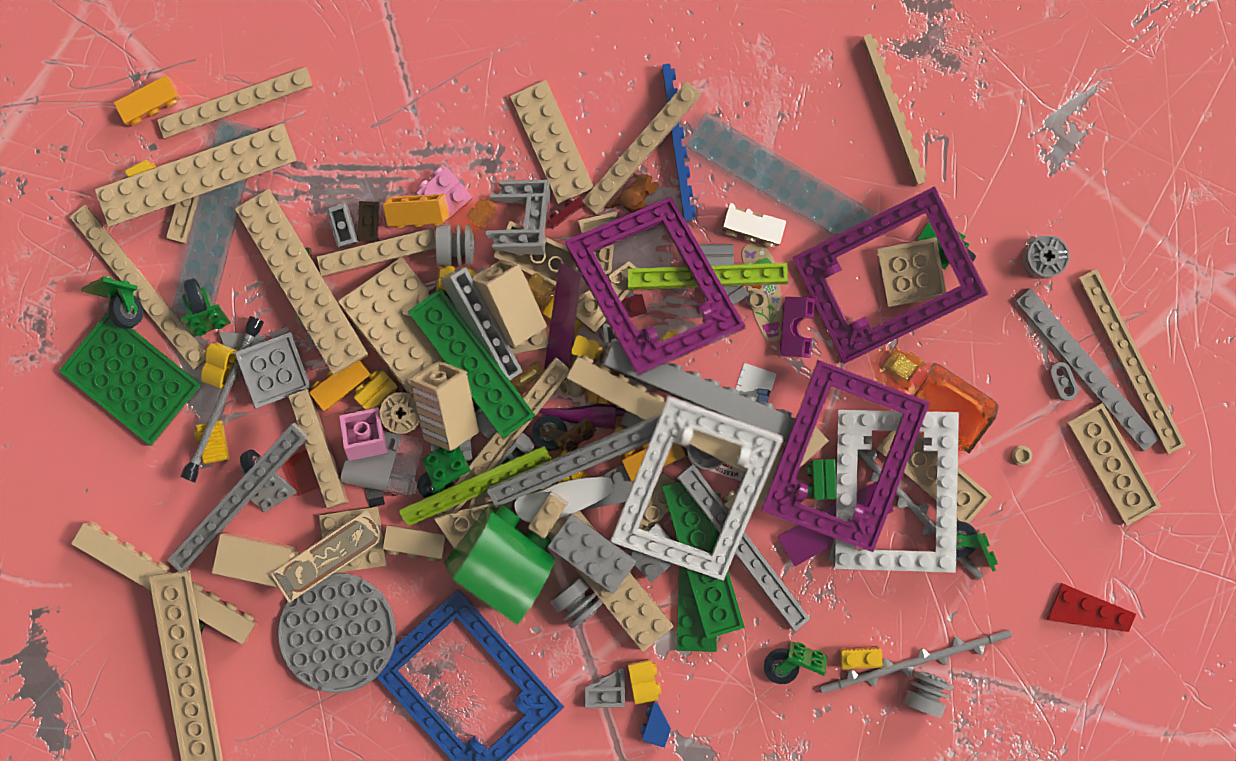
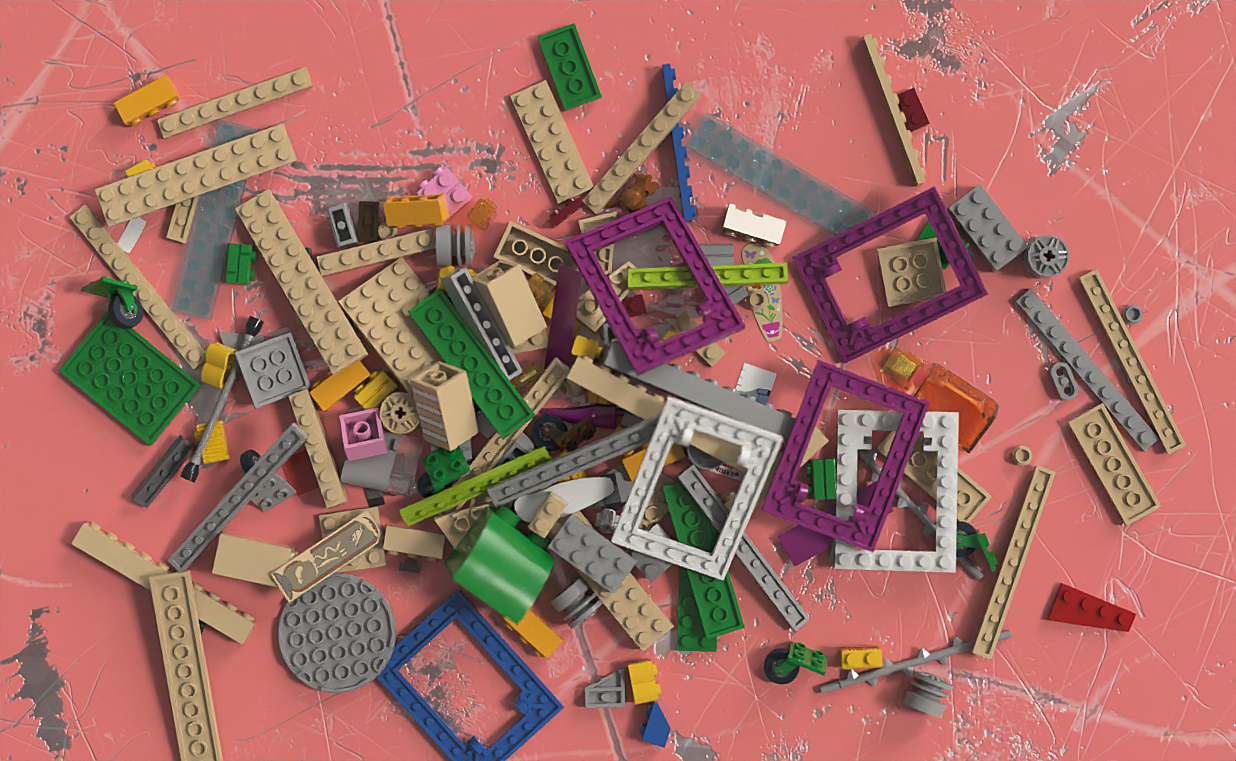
green plate [181,278,231,337] -> none
light grey wedge [486,180,551,255] -> none
magenta arch [780,296,815,358] -> none
none -> white sticker [118,217,146,253]
none -> dark grey plate [130,435,197,508]
none -> green brick [225,243,257,285]
none -> tan tile [378,221,398,240]
none -> clear smoke plate [399,559,421,573]
none -> light orange brick [504,608,564,658]
none -> green plate [538,23,602,112]
none -> white gear [595,509,620,533]
none -> black sticker [600,473,623,511]
none -> tan plate [671,311,726,367]
none -> dark red plate [897,88,930,132]
none -> light grey brick [947,184,1028,272]
none -> tan plate [971,466,1056,660]
none -> light grey plate [1122,305,1143,324]

